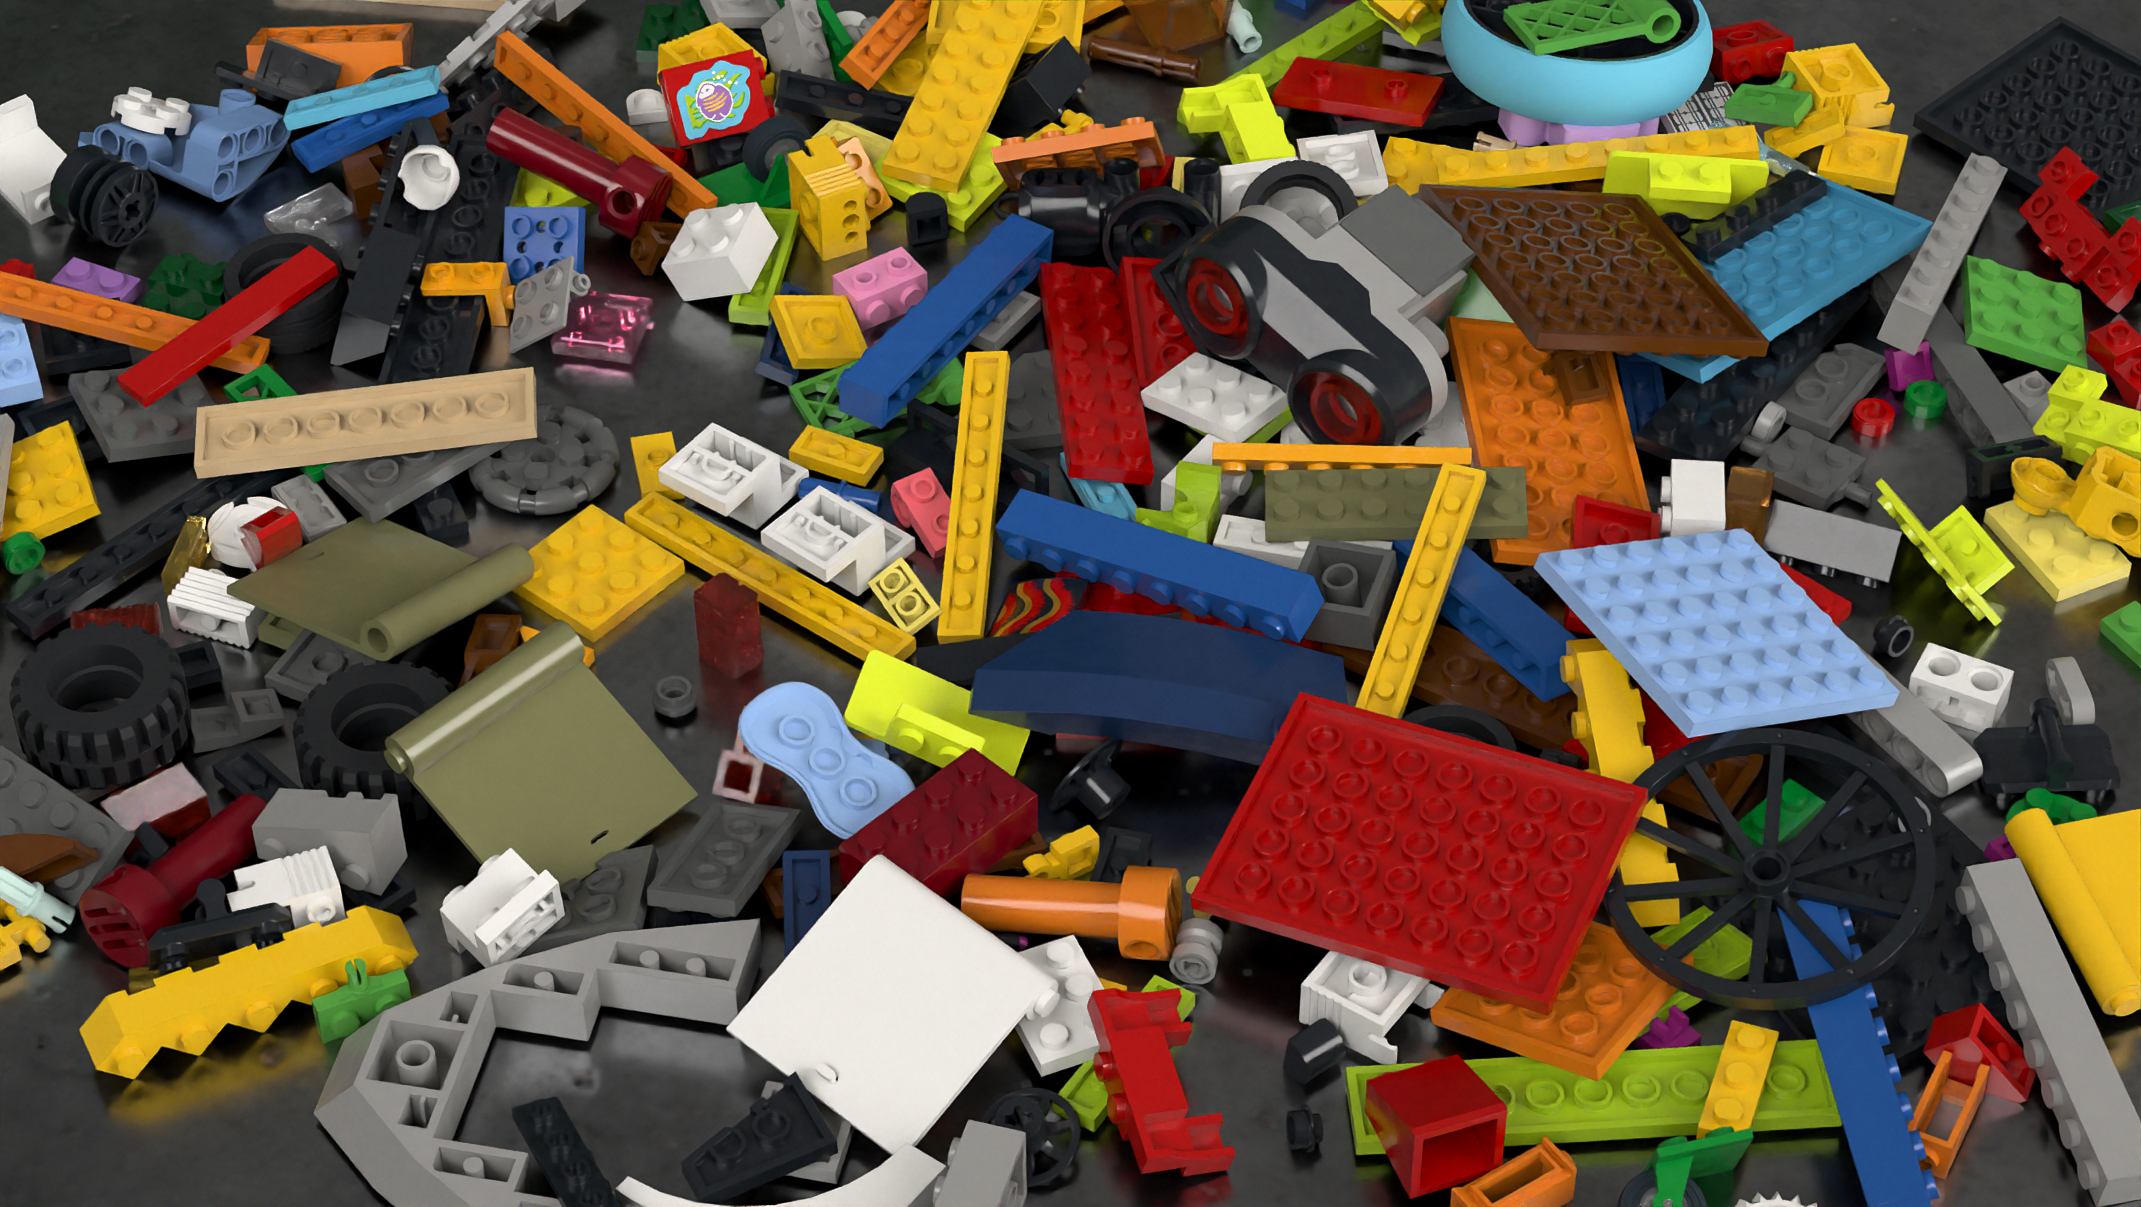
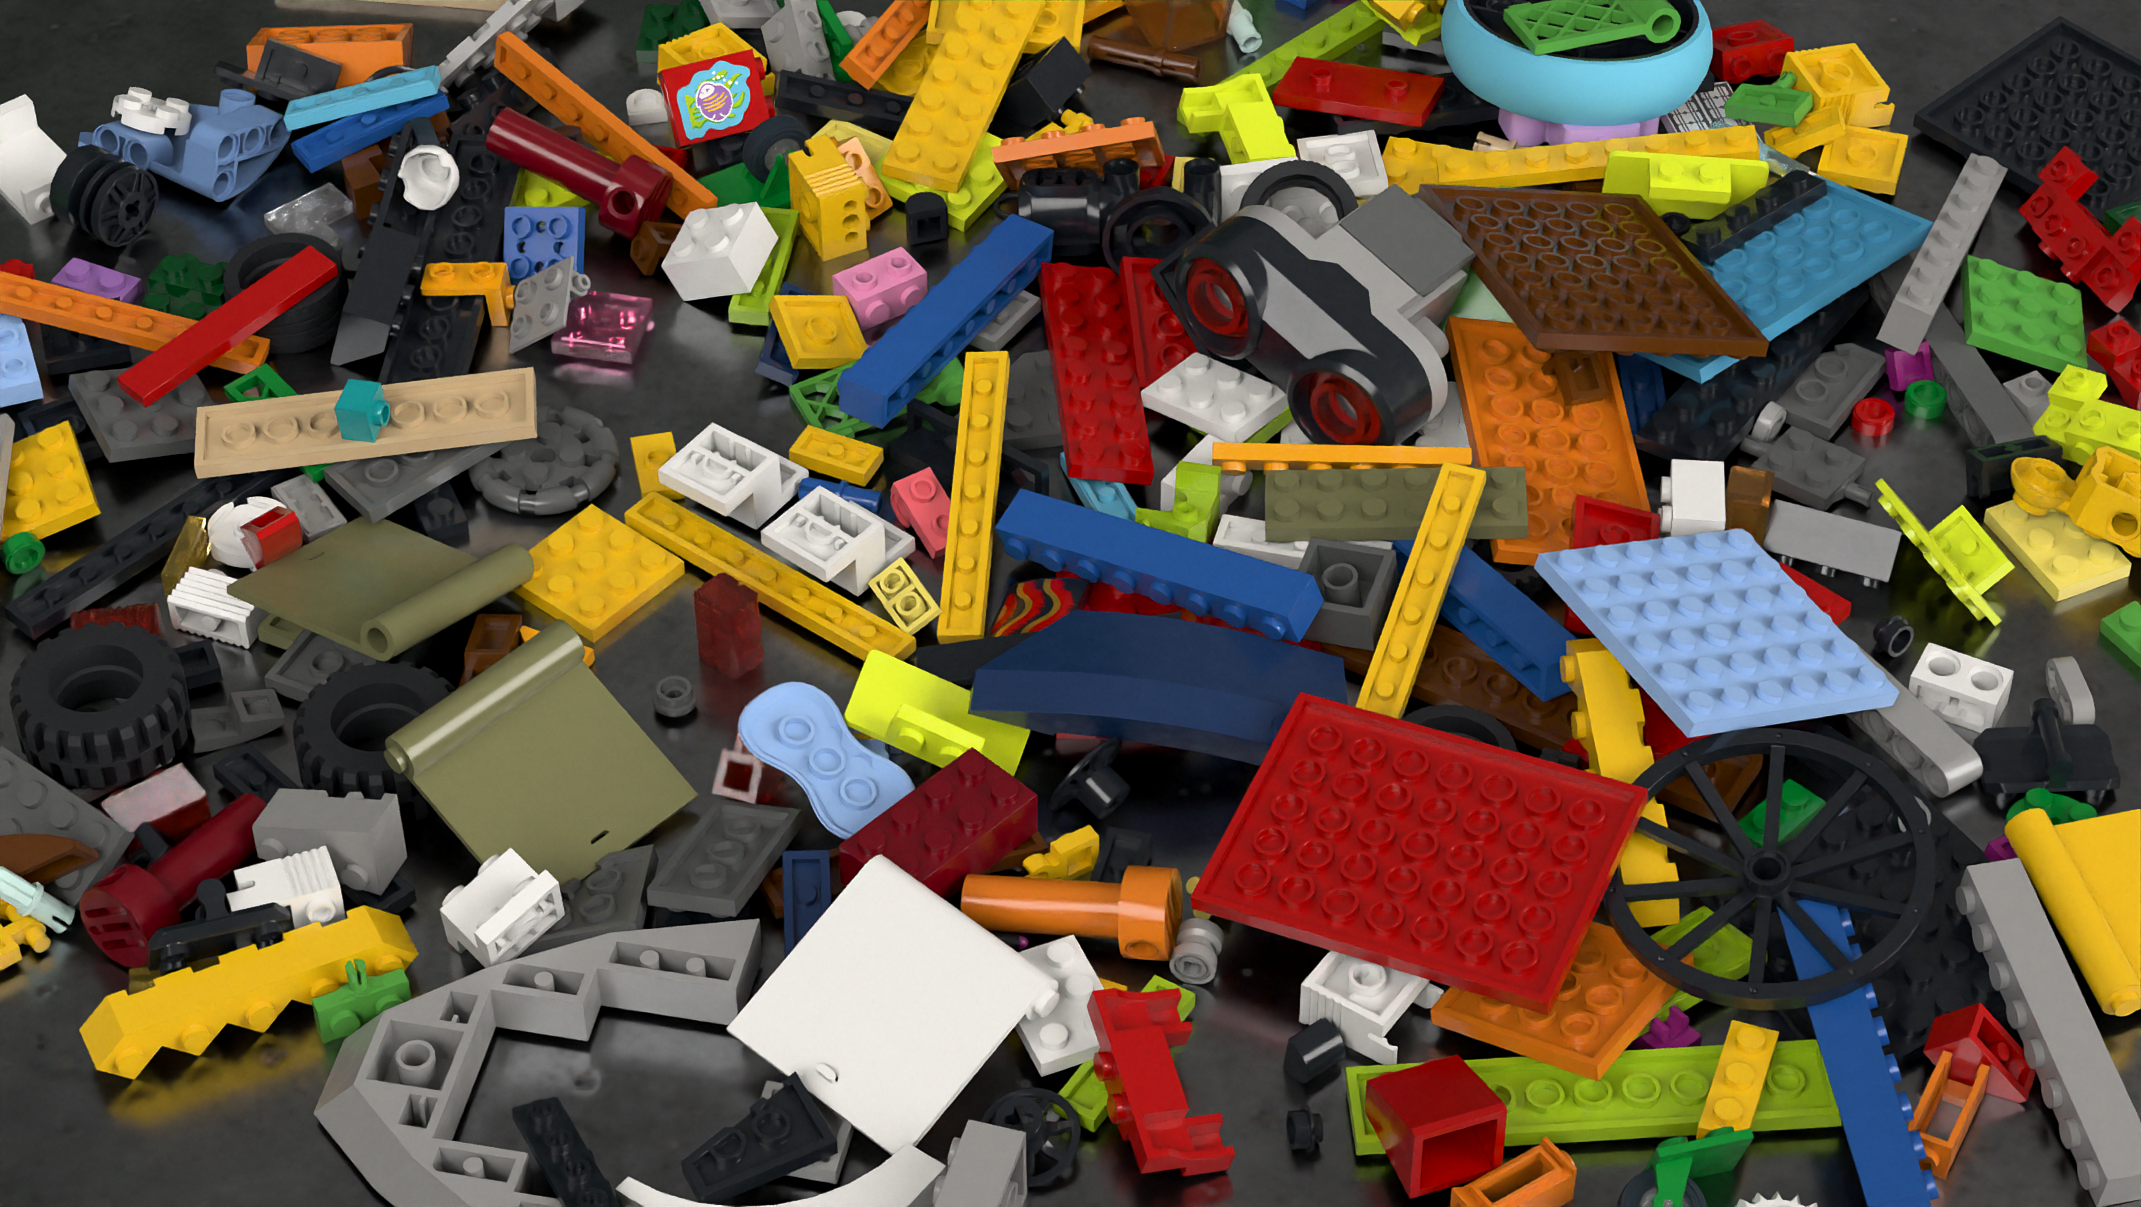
none -> teal plate [334,379,390,443]

